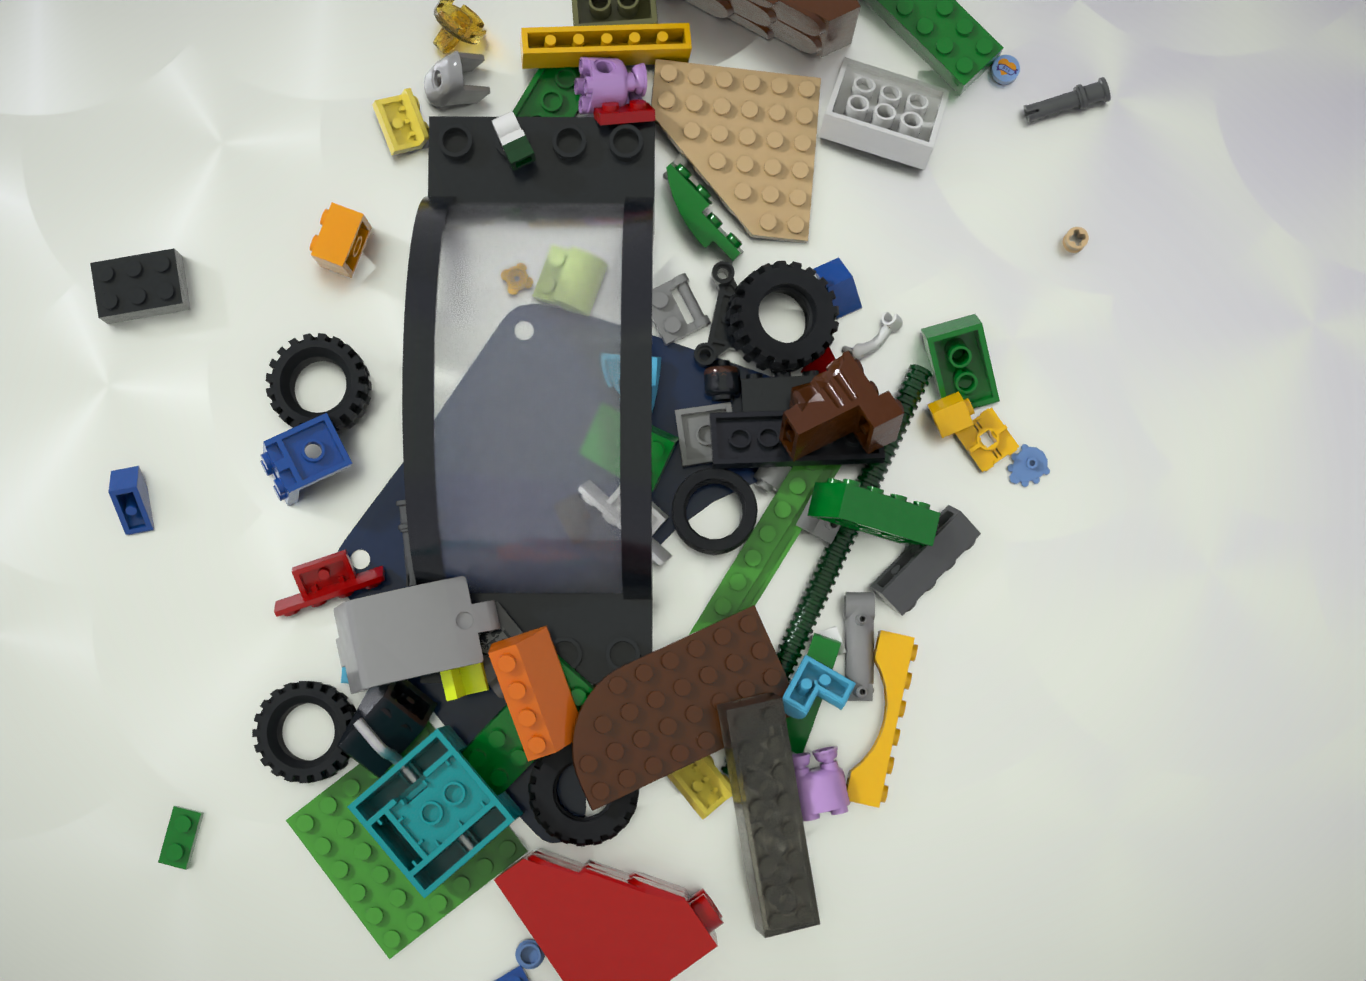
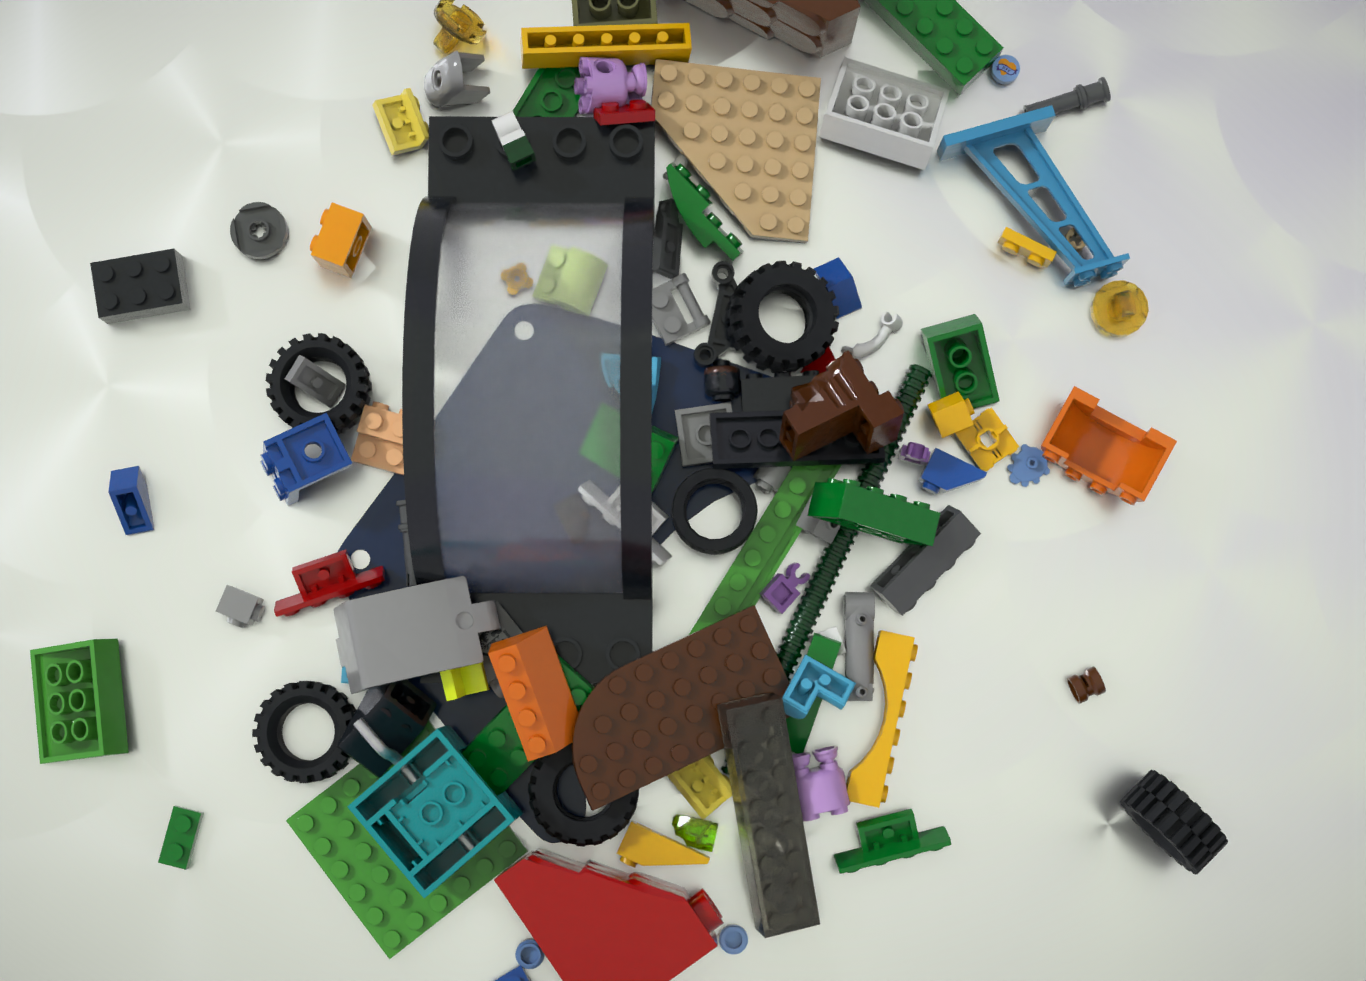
none -> bright green slope [30,638,129,764]
none -> light grey brick [216,585,265,628]
none -> dark grey plate [230,202,288,259]
none -> light grey plate [285,355,345,408]
none -> light nougat plate [351,401,404,476]
none -> yellow slope [616,820,710,868]
none -> dark grey hinge [653,198,683,279]
none -> clear neon green rock [672,814,718,852]
none -> light blue tile [719,924,748,954]
none -> medium lavender plate [759,563,810,614]
none -> green bracket [834,809,951,874]
none -> medium lavender plate [898,442,931,466]
none -> blue slope [918,448,987,495]
none -> dark azure piece [937,105,1130,287]
none -> yellow plate [997,227,1057,267]
none -> orange cylinder [1041,386,1177,505]
none -> reddish brown wheel [1067,666,1106,704]
none -> clear yellow tile [1091,280,1149,337]
none -> black tyre [1120,770,1228,875]

